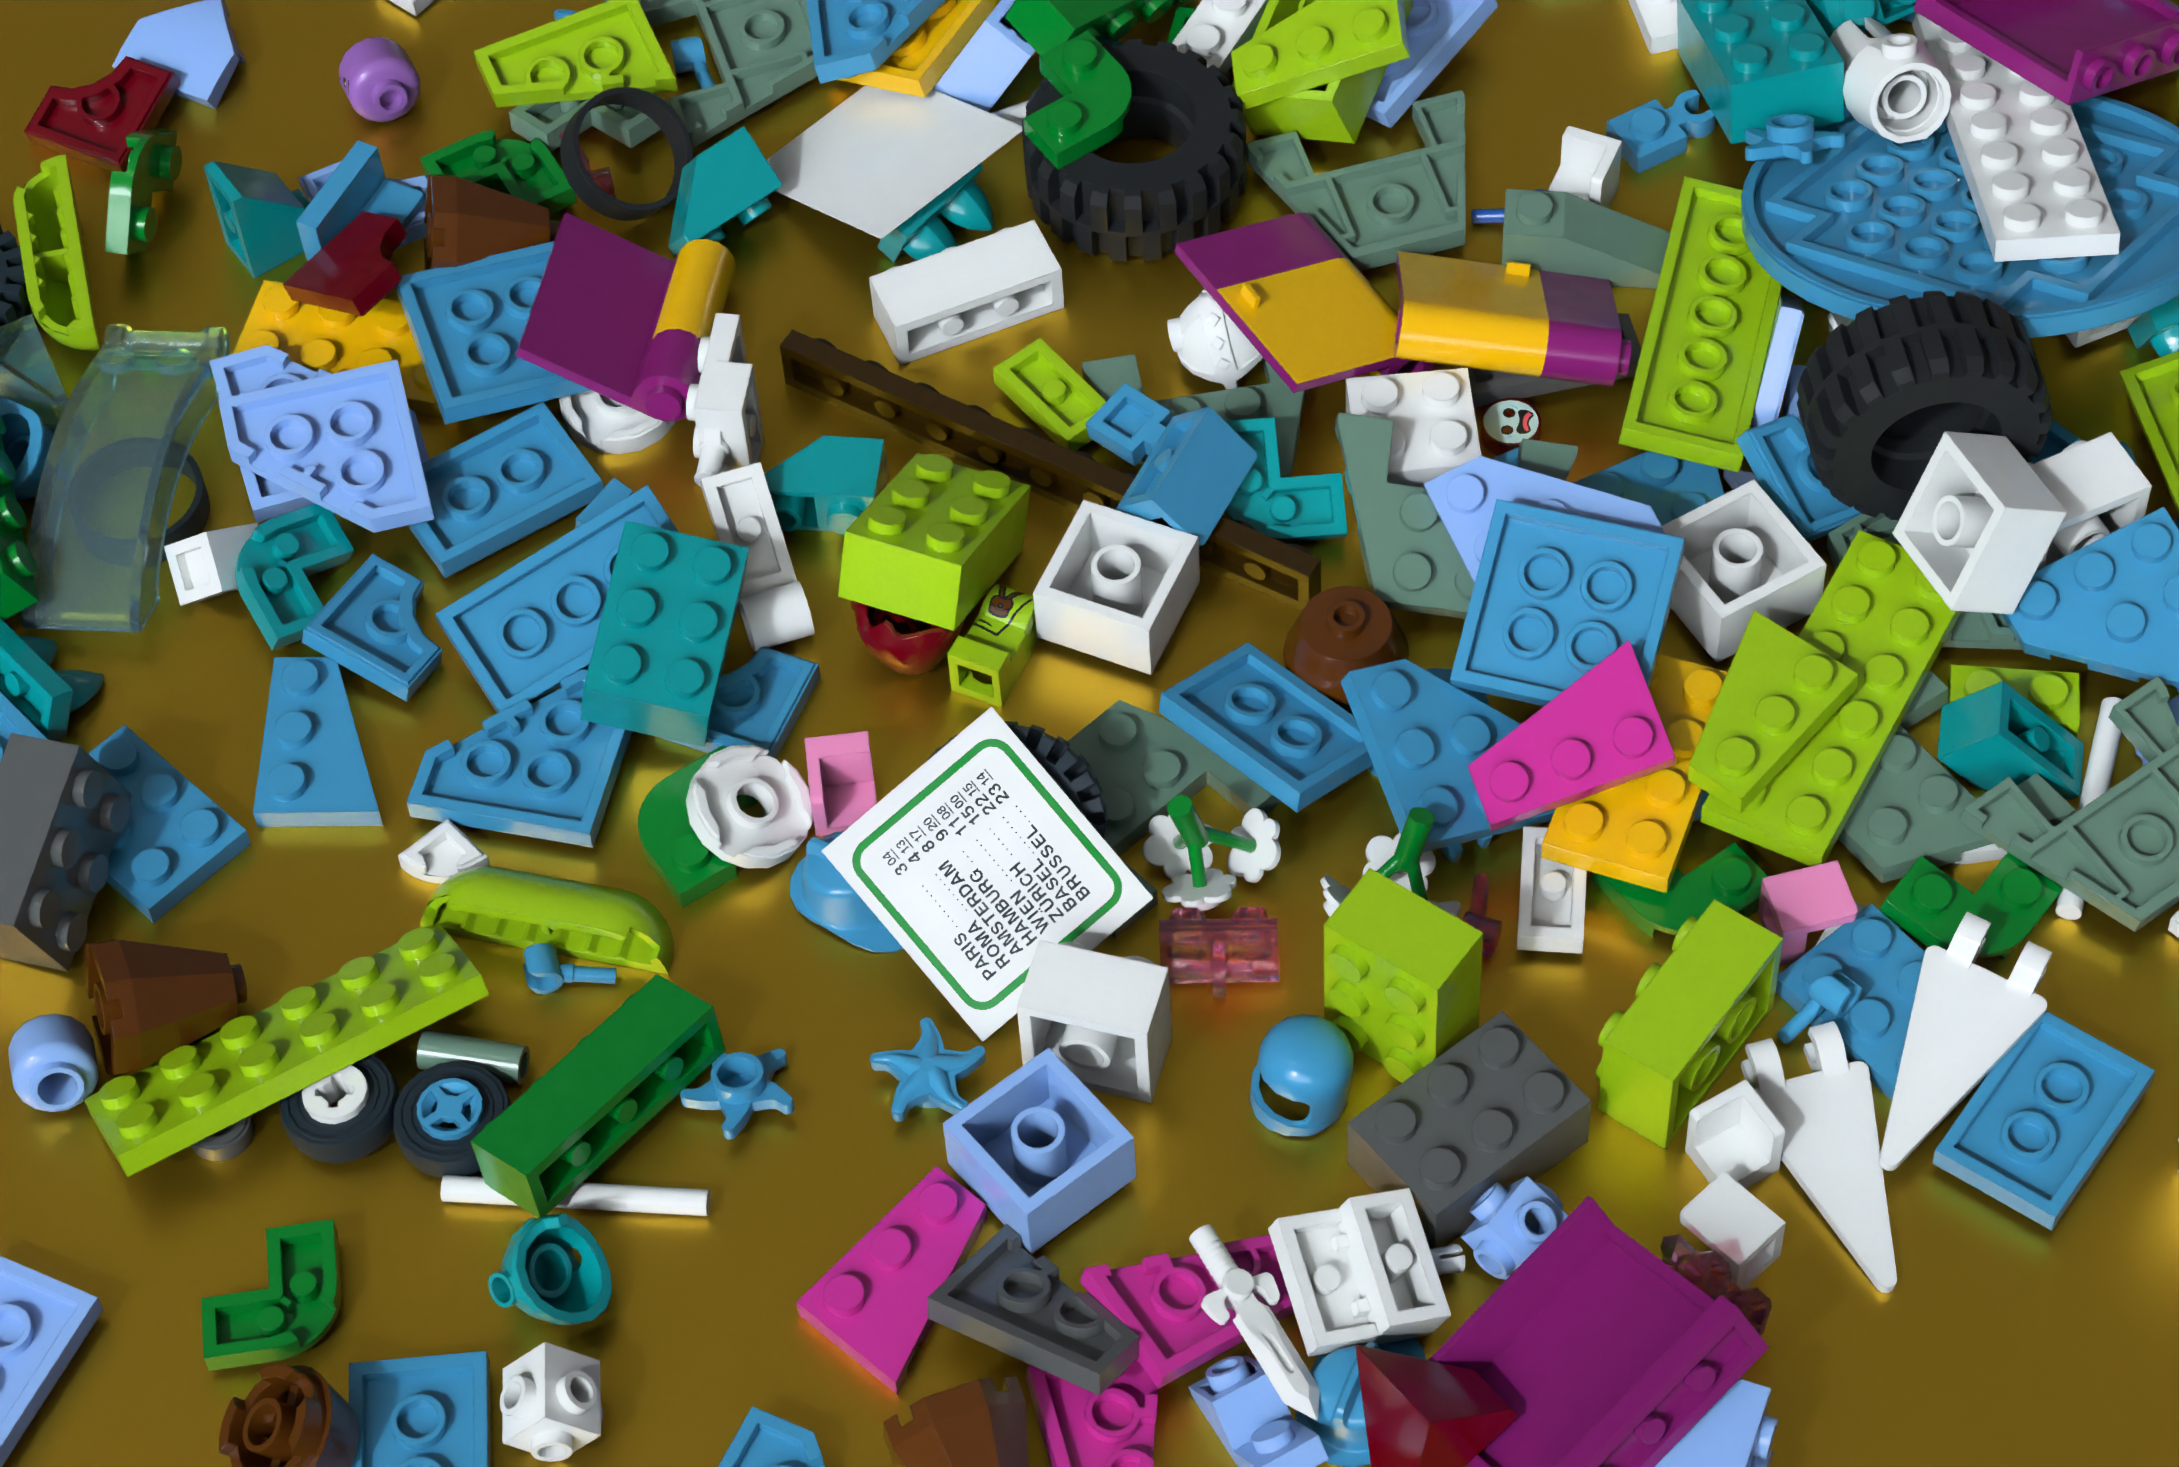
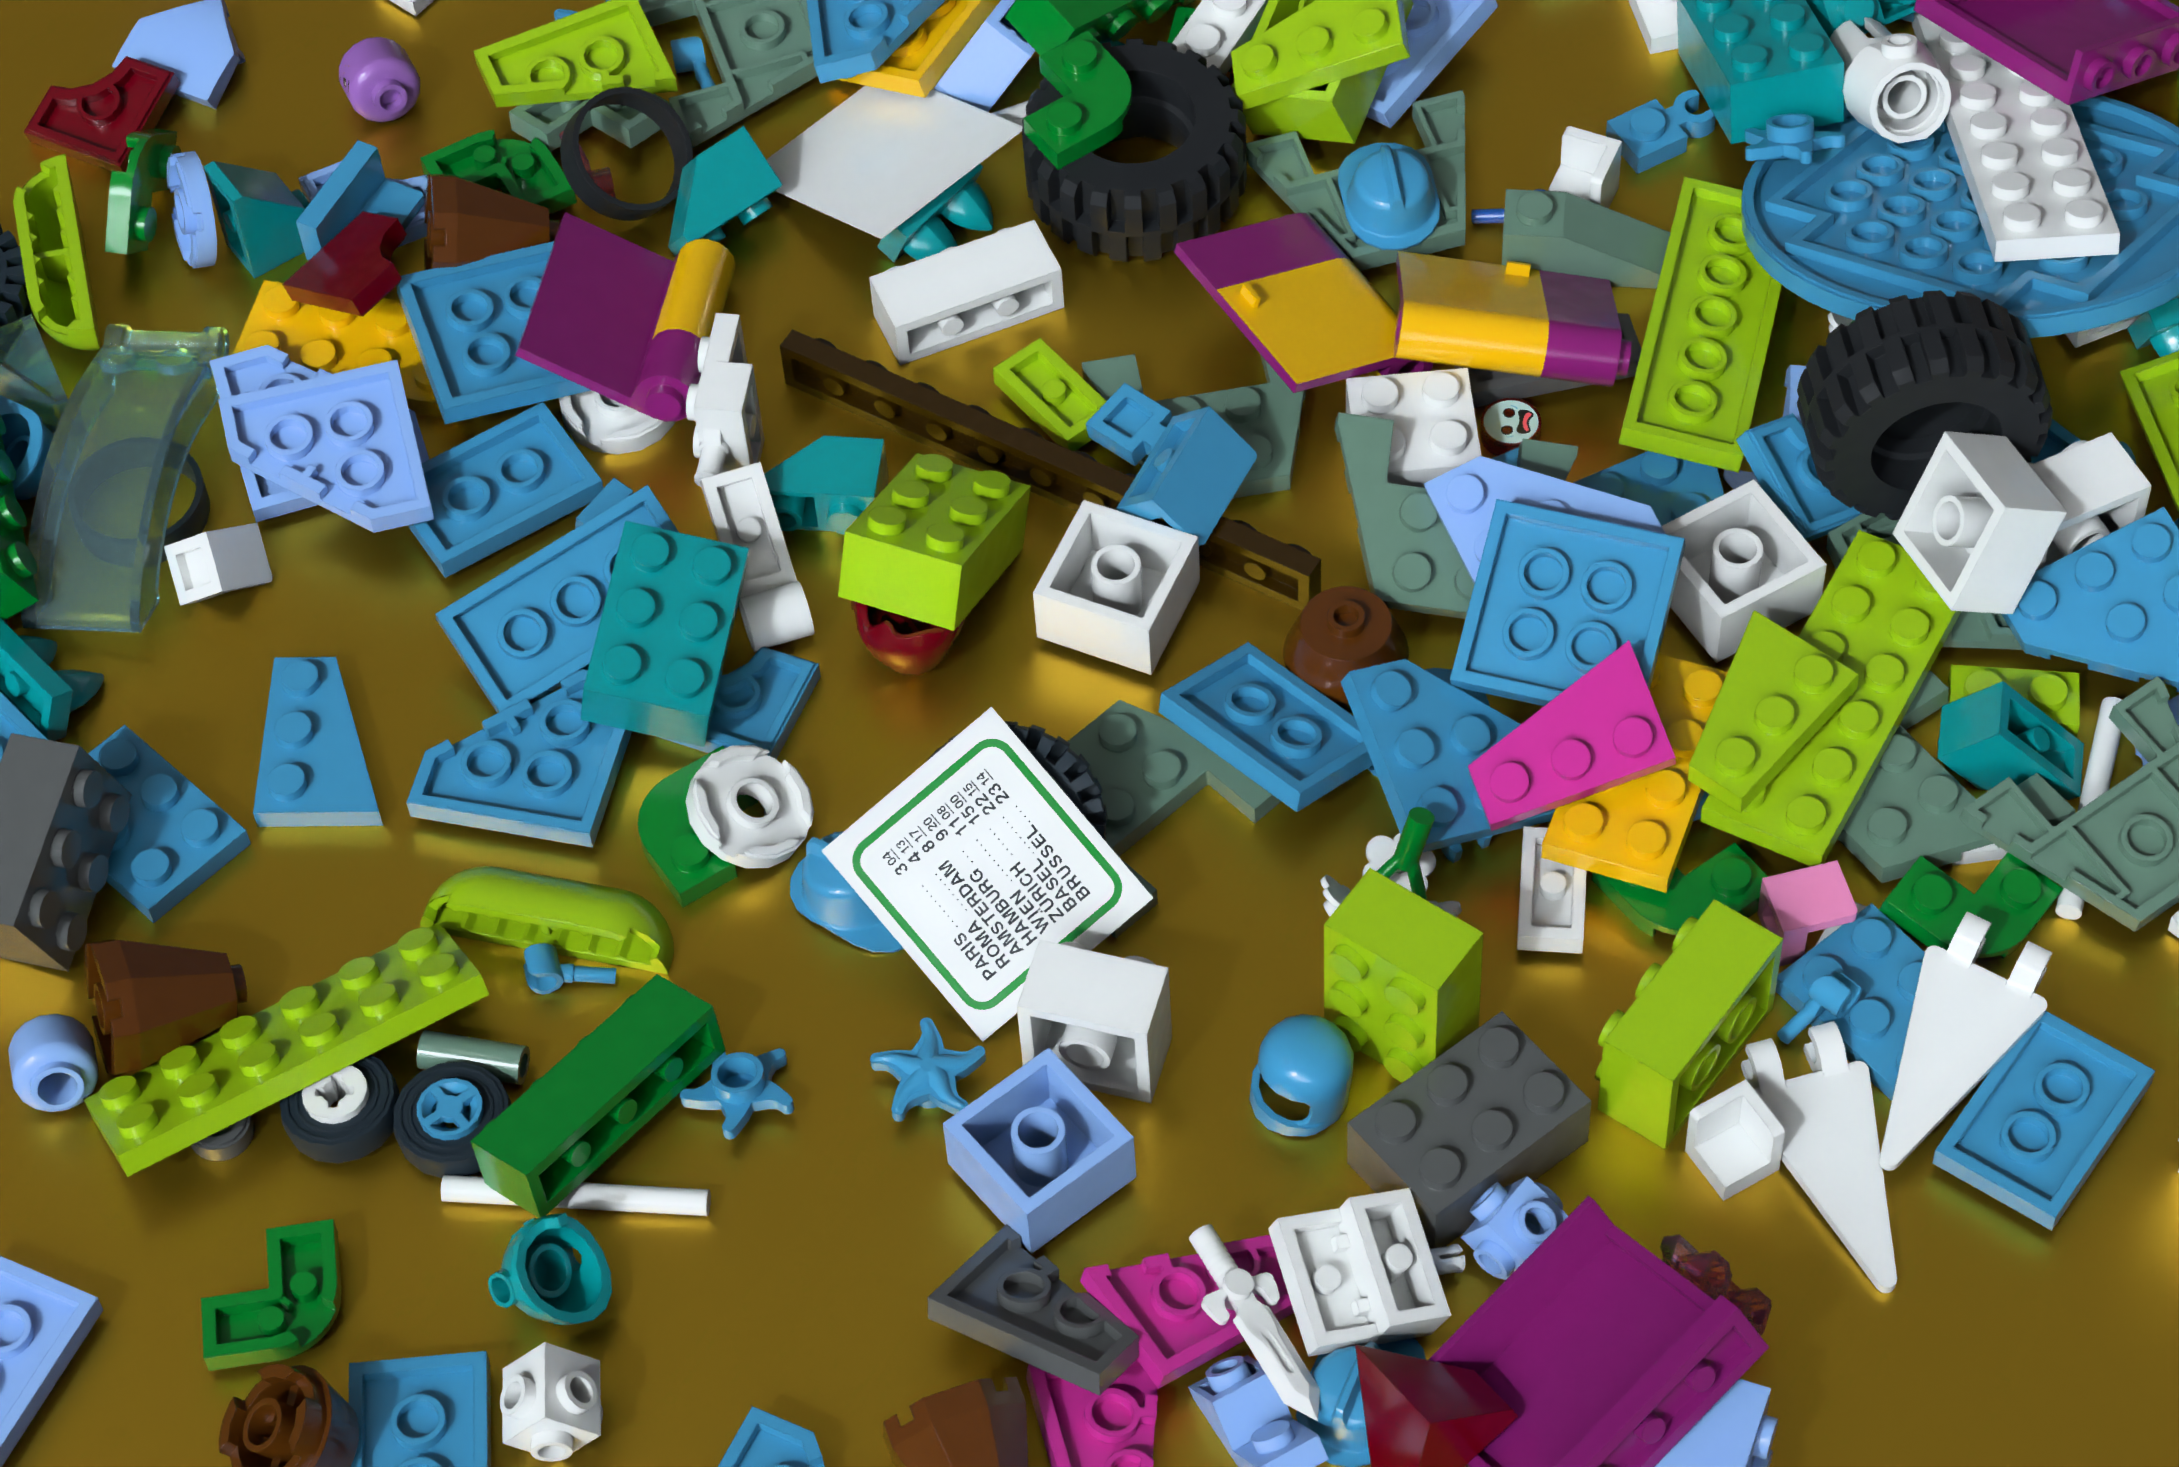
teal plate [235,503,354,650] -> none
dark azure tile [302,554,443,702] -> none
white tile [398,818,490,884] -> none
dark pink wing [796,1166,988,1395] -> none
bright pink panel [805,731,877,837] -> none
lime leg [947,584,1038,708] -> none
white plant [1142,795,1281,911] -> none
clear pink hips [1159,907,1279,998] -> none
white helmet [1167,289,1263,390] -> none
teal plate [1225,417,1348,543] -> none
clear pink hand [1463,873,1502,958] -> none
white panel [1680,1171,1786,1298] -> none
light blue tile [1751,294,1805,427] -> none
none -> light blue tile [167,151,217,269]
none -> dark azure piece [1338,143,1440,250]

